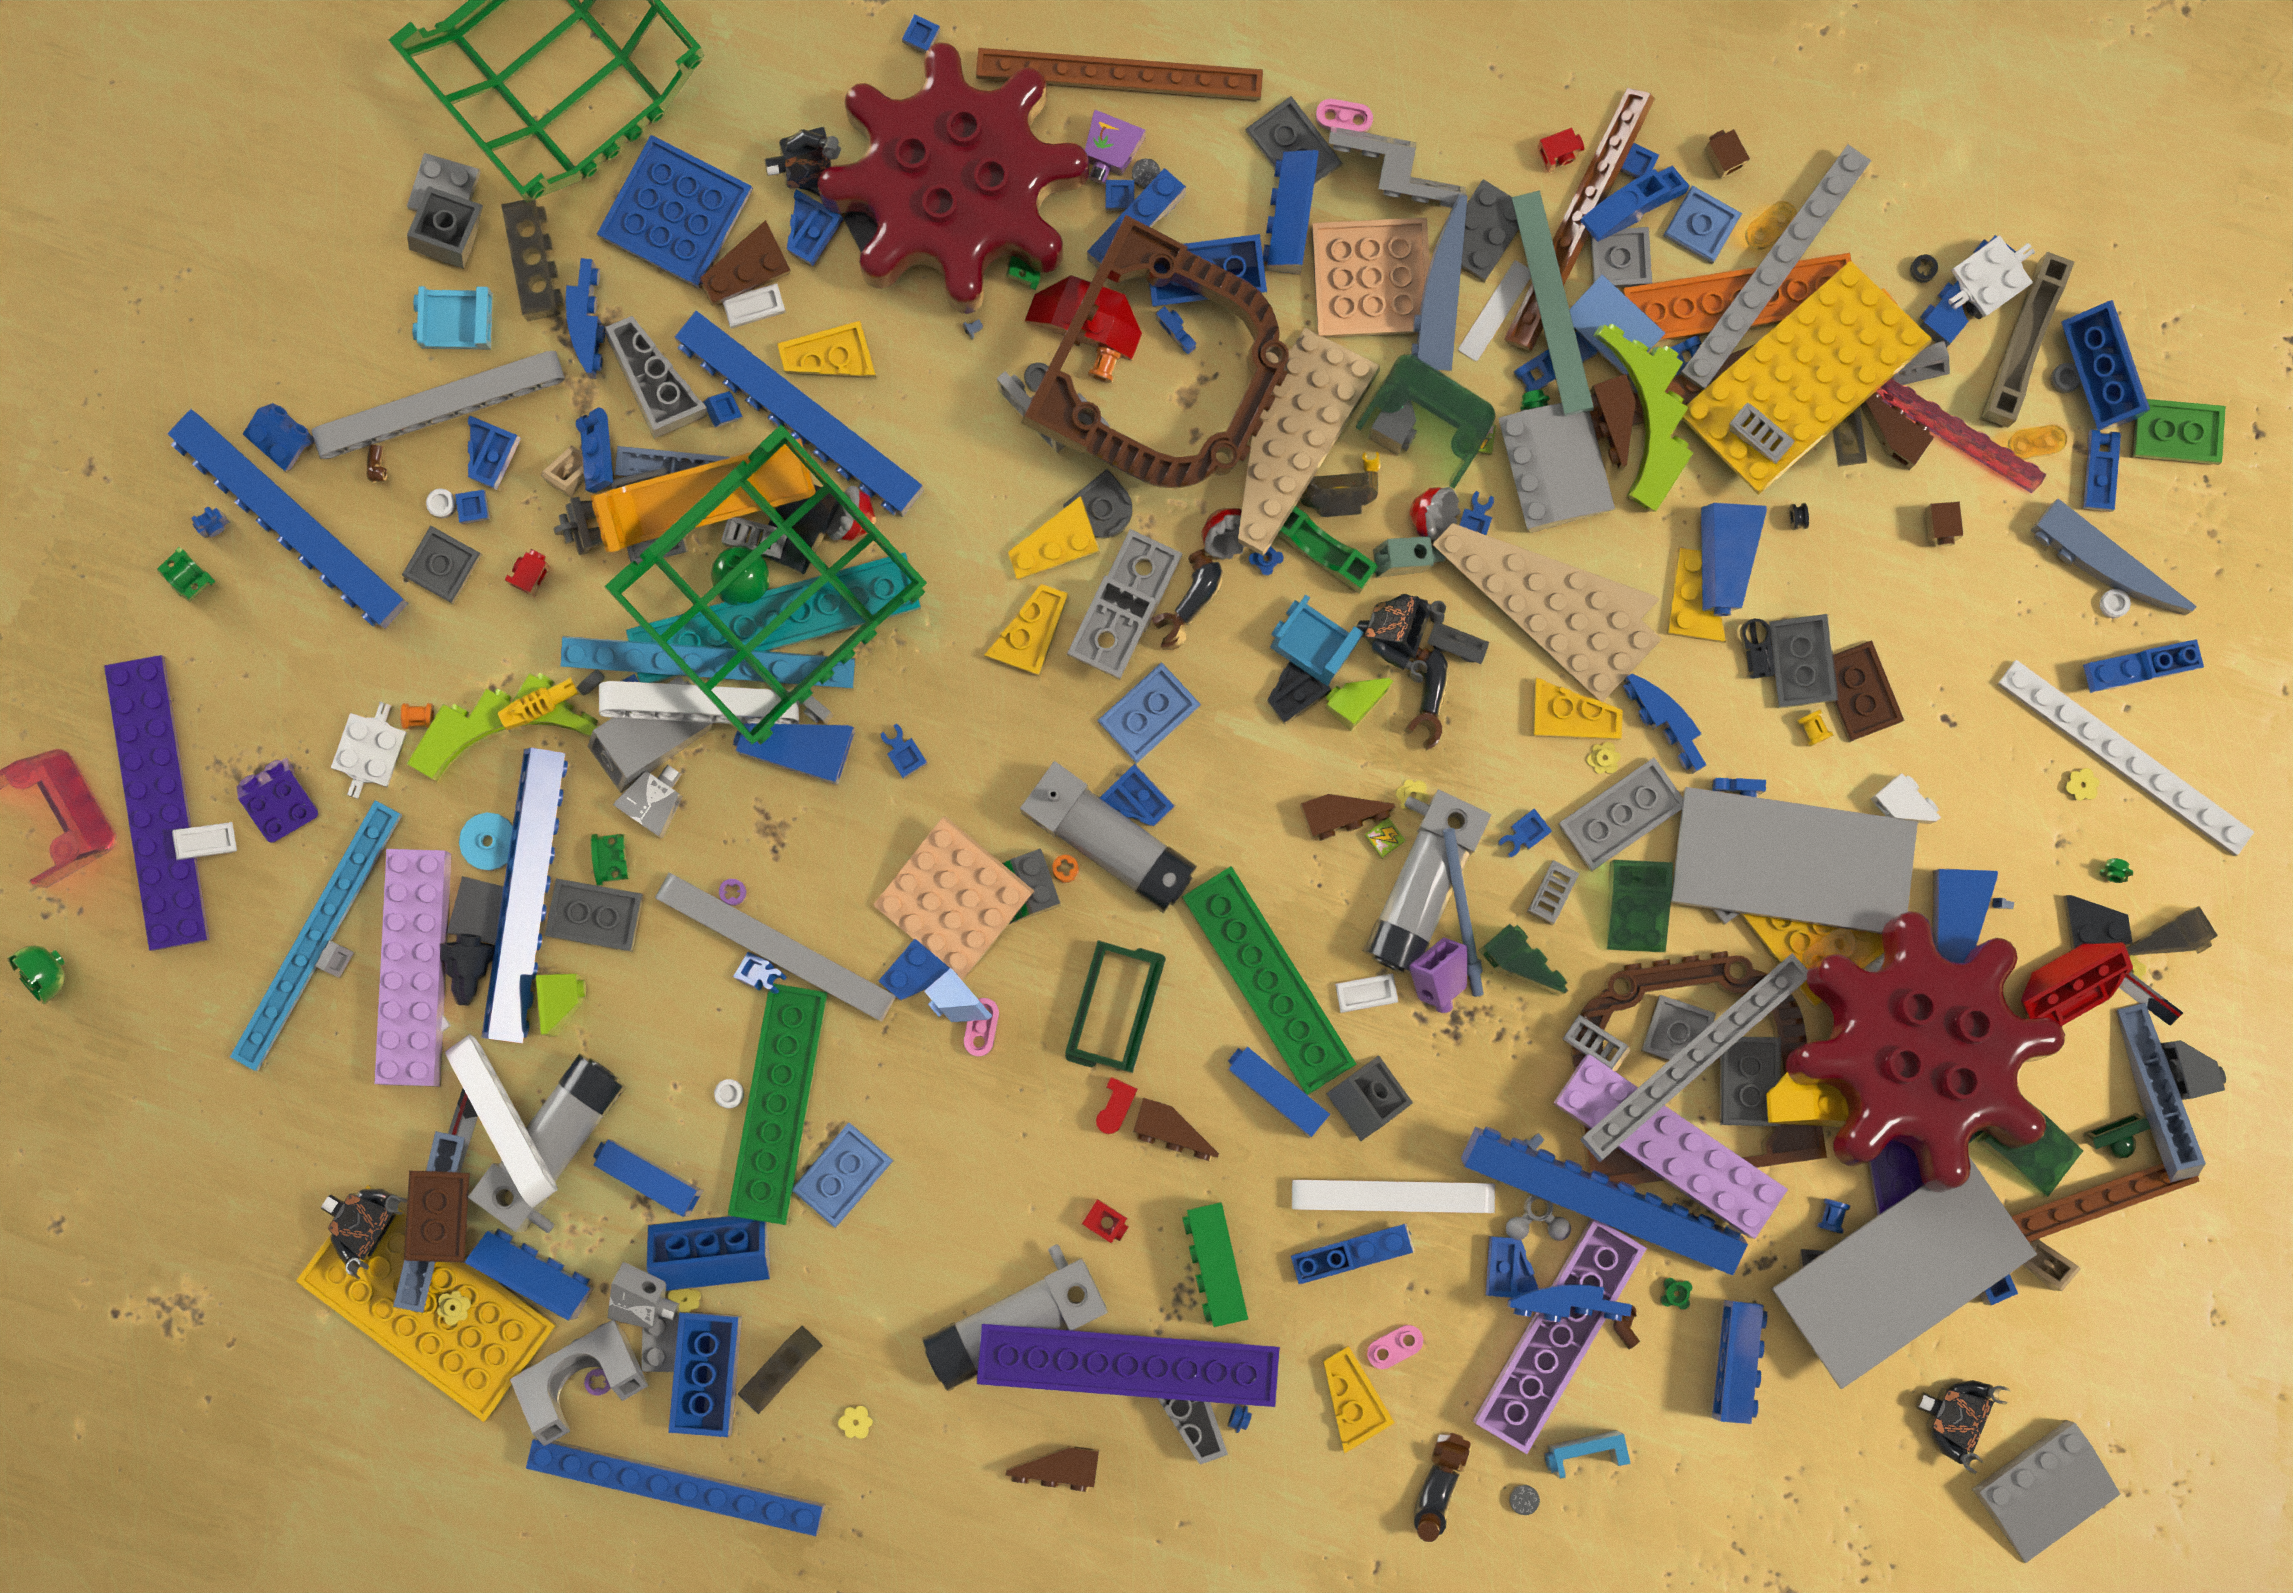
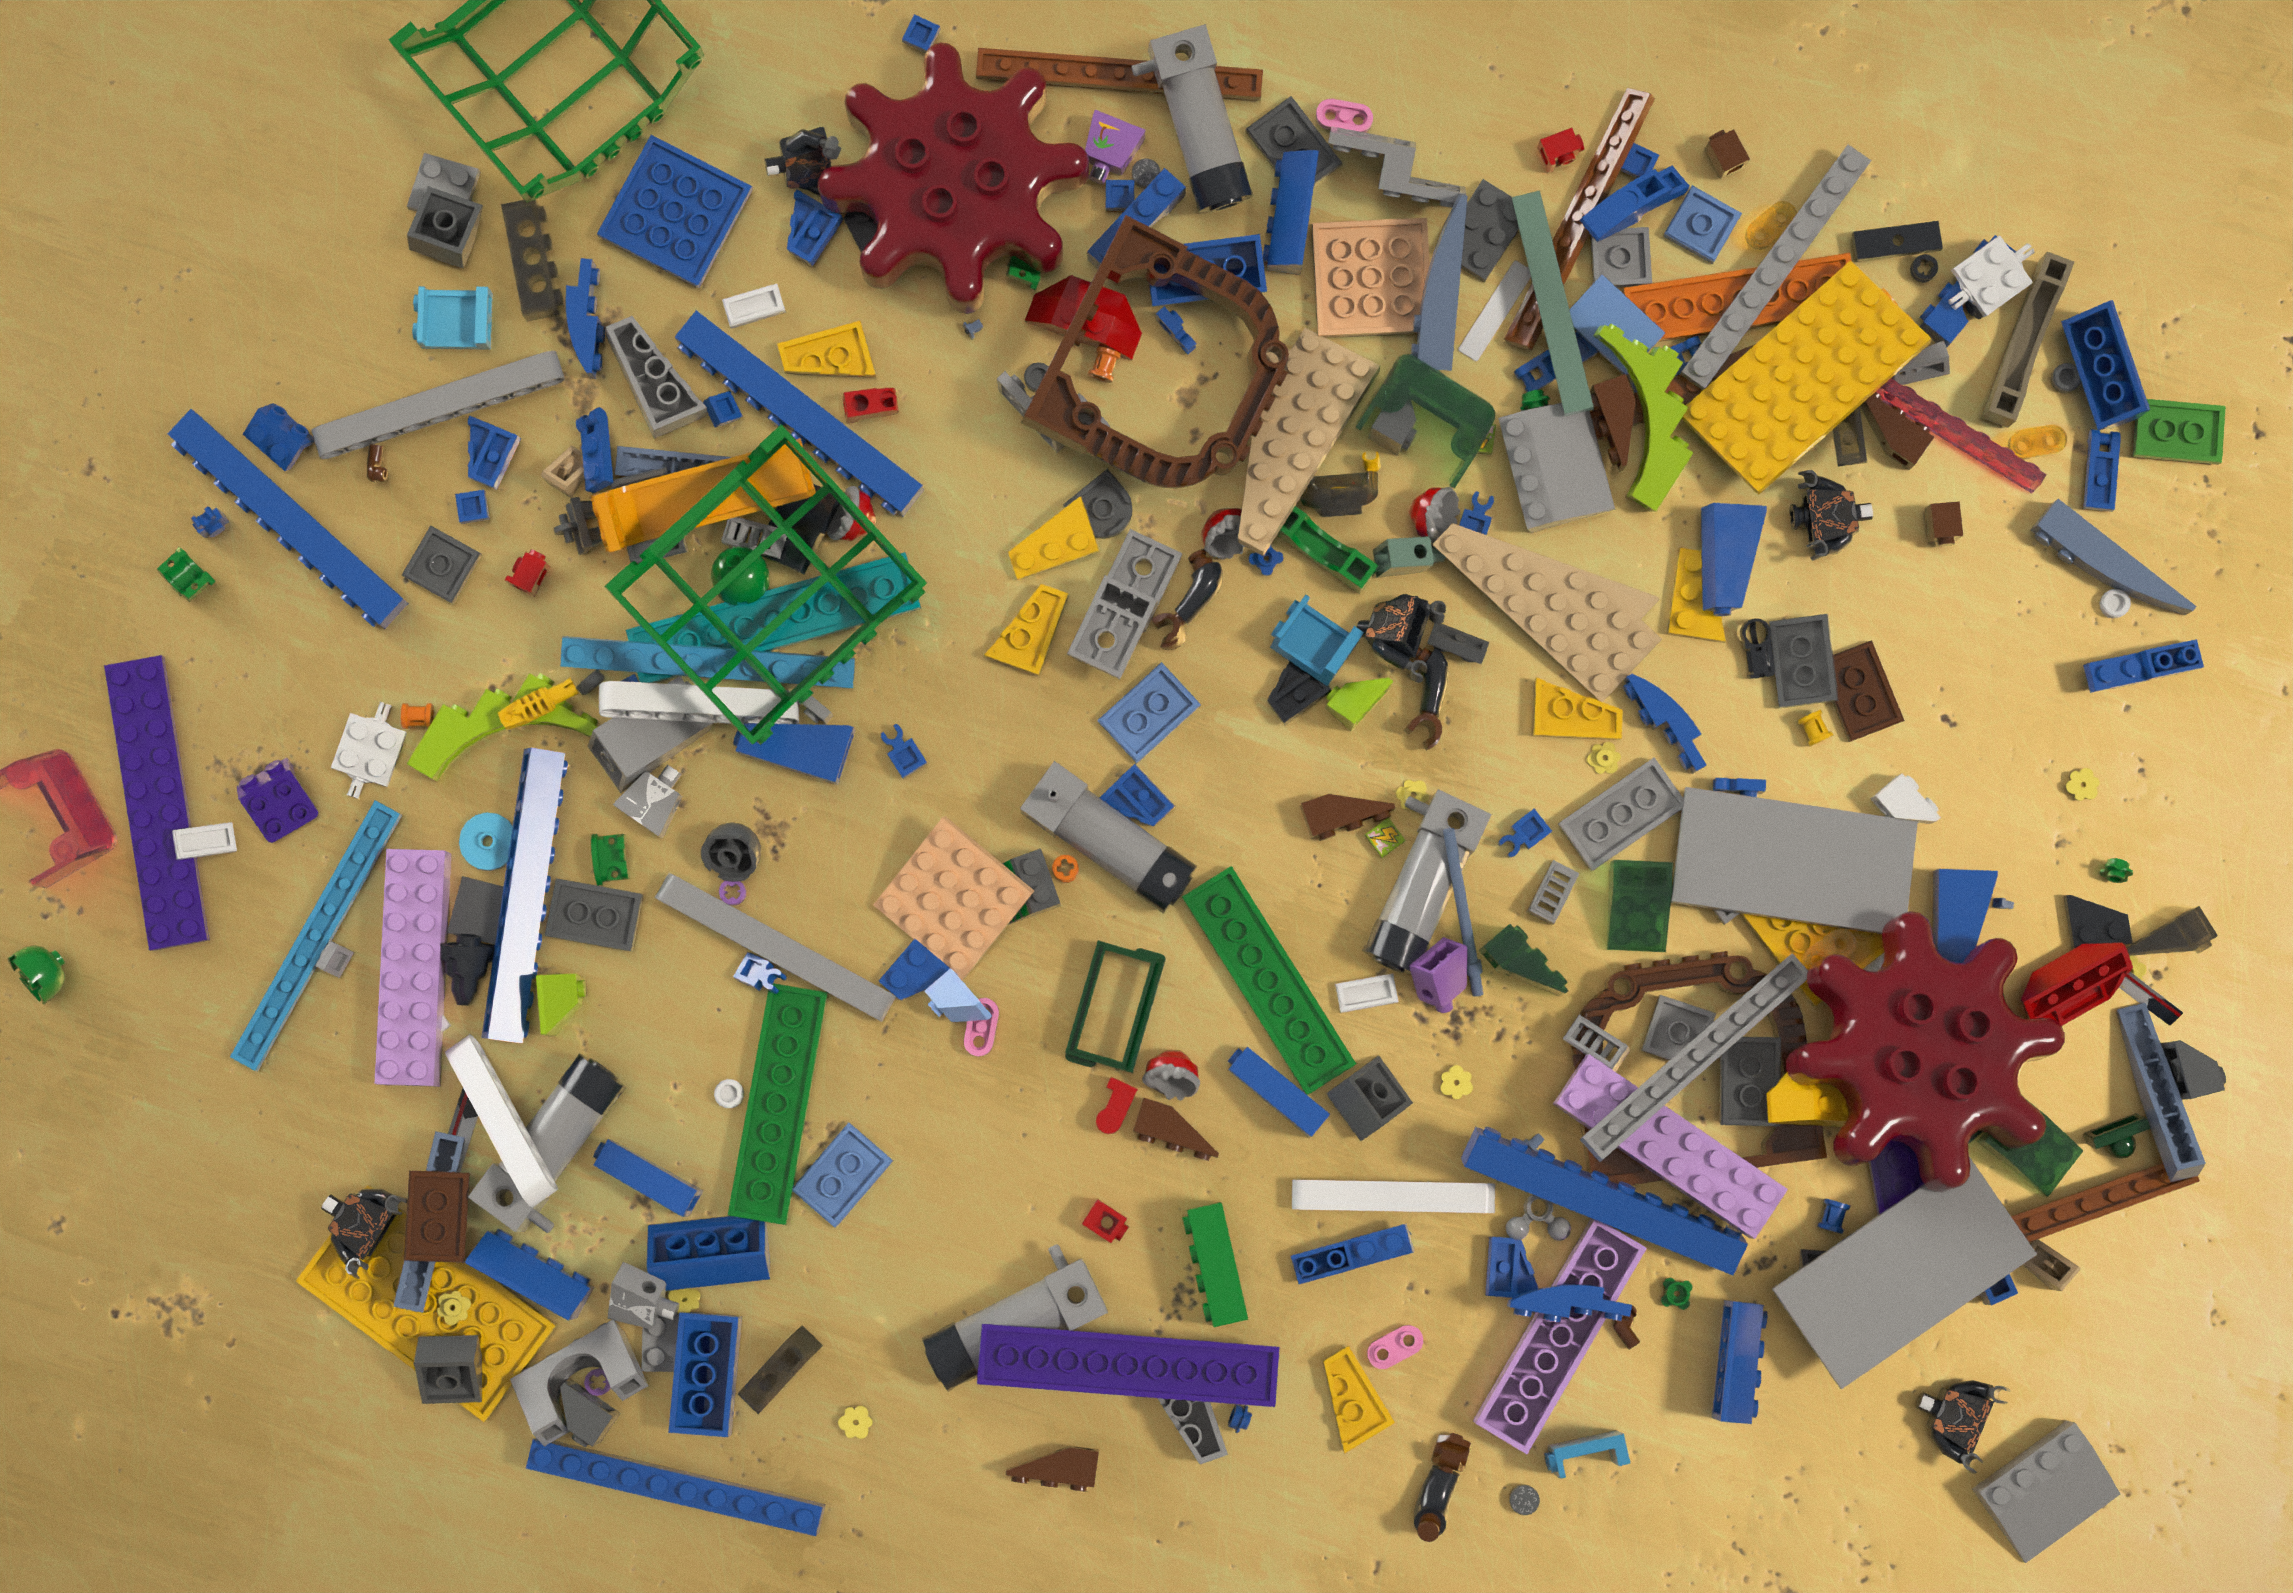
white tile [426,488,457,519] -> none
reddish brown wing [700,220,791,306] -> none
light grey slope [1729,402,1794,464] -> none
white plate [1997,660,2254,856] -> none
none -> dark grey slope [414,1335,482,1404]
none -> dark grey slope [560,1380,621,1447]
none -> dark grey cylinder [701,822,761,882]
none -> red leg [842,388,899,424]
none -> light grey piece [1131,24,1253,213]
none -> light grey hair [1142,1049,1200,1101]
none -> light yellow plant [1440,1065,1473,1100]
none -> torso [1798,470,1873,561]
none -> black tile [1852,221,1943,262]

